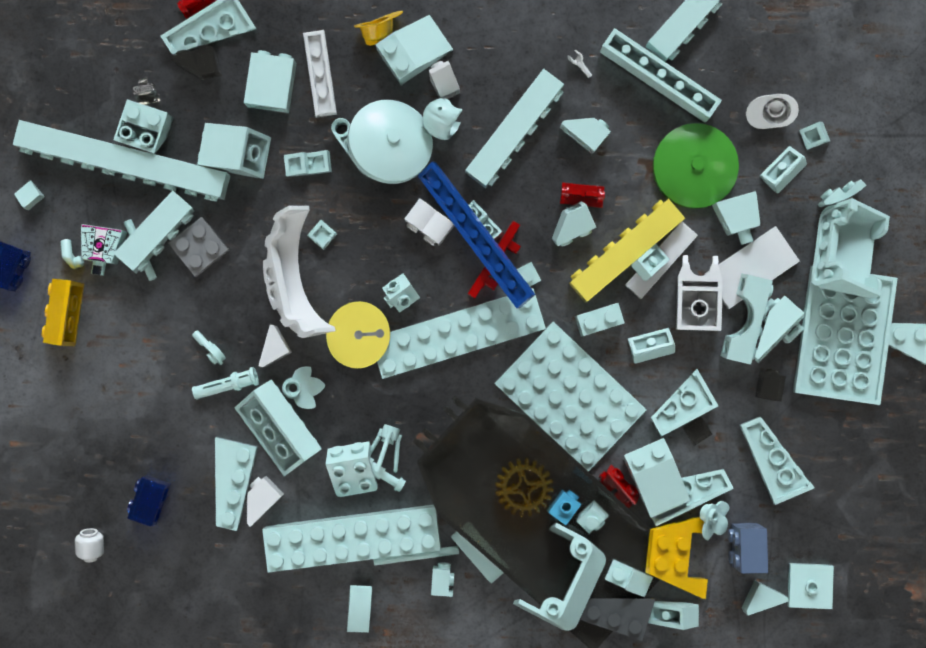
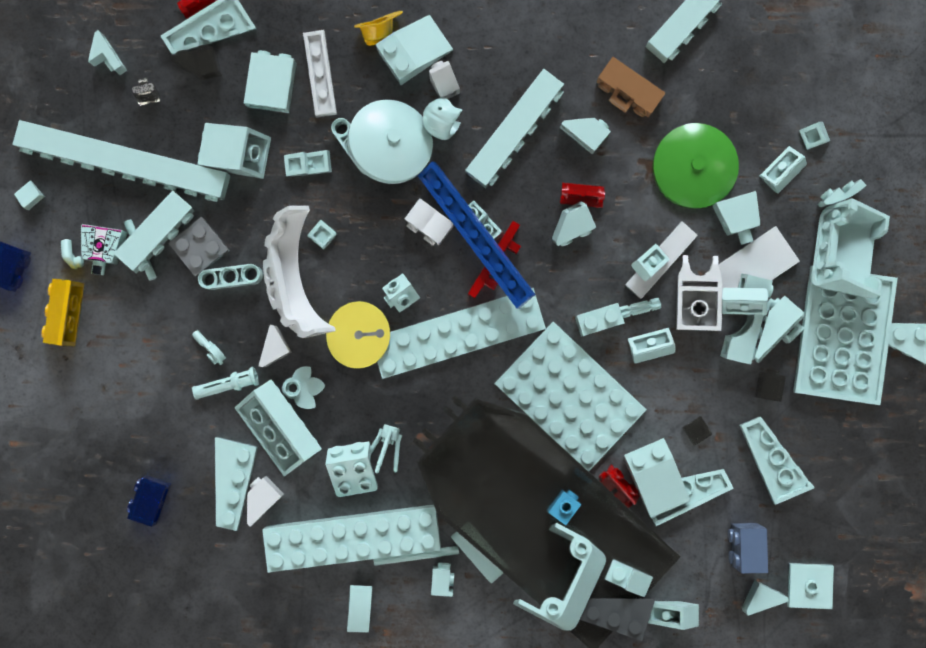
white head [75,528,104,563] -> none
light aqua slope [113,99,174,154] -> none
light aqua piece [370,457,406,492] -> none
clear yellow gear [495,458,554,517] -> none
light aqua plate [517,262,541,287] -> none
white hand [568,50,592,78] -> none
light yellow brick [569,199,685,303] -> none
light aqua brick [577,500,609,534] -> none
light aqua brick [600,28,722,123] -> none
yellow wing [645,517,708,599] -> none
light aqua wing [651,369,718,437] -> none
light aqua plate [700,501,729,541] -> none
white piece [746,94,799,129] -> none
none -> light aqua slope [88,30,127,75]
none -> light aqua beam [198,264,263,290]
none -> medium nougat piece [596,57,665,117]
none -> light aqua axle [620,298,661,318]
none -> light aqua slope [722,288,767,315]

